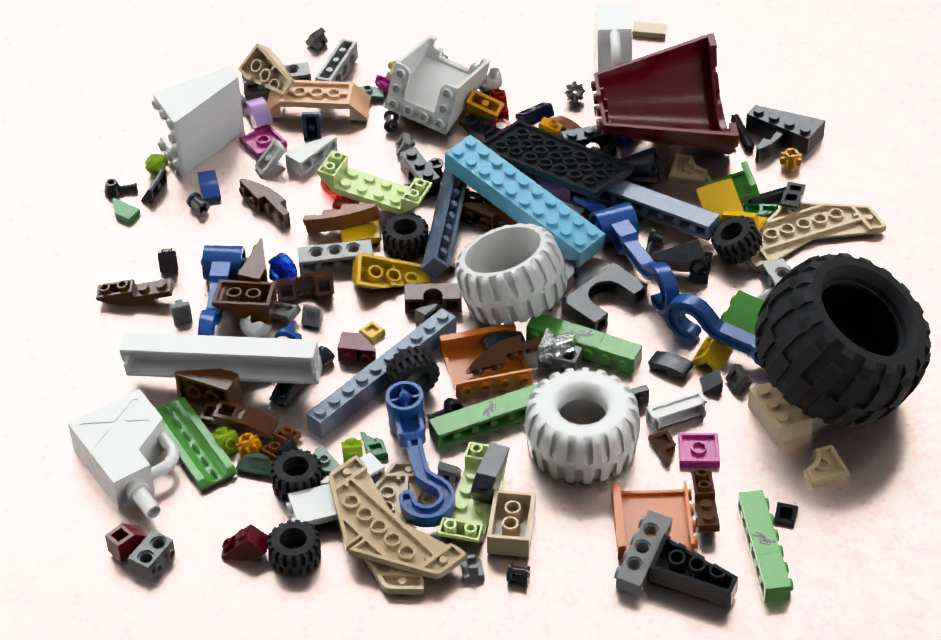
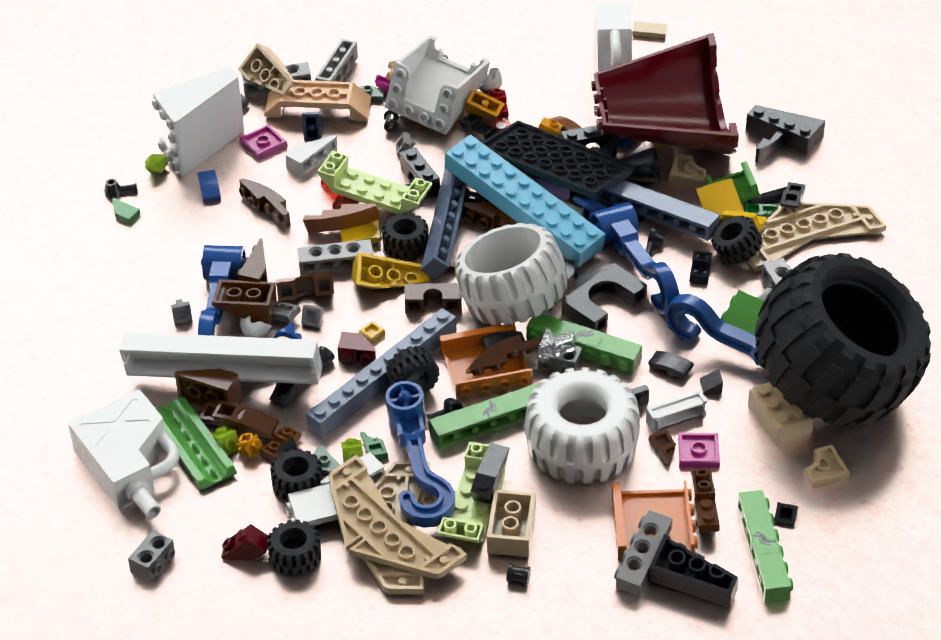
reddish brown slope [96,278,174,306] -> none
dark red slope [105,523,149,562] -> none
black slope [141,168,167,204] -> none
black slope [157,247,179,273] -> none
black bush [186,192,210,216] -> none
sand green plate [236,453,272,477] -> none
lavender brick [243,97,274,128] -> none
white slope [254,139,287,177] -> none
clear blue helmet [268,252,298,281] -> none
dark grey tile [305,27,329,51] -> none
black slope [415,304,438,325] -> none
black bush [428,157,444,180] -> none
light grey tile [437,461,462,486] -> none
dark grey tile [460,554,485,583] -> none
dark blue slope [515,102,555,125] -> none
dark grey gear [563,81,586,103] -> none
black slope [650,239,708,272] -> none
yellow panel [691,336,734,371] -> none
dark grey tile [725,364,753,392] -> none
black axle [730,113,755,152] -> none
light orange gear [780,148,802,170] -> none

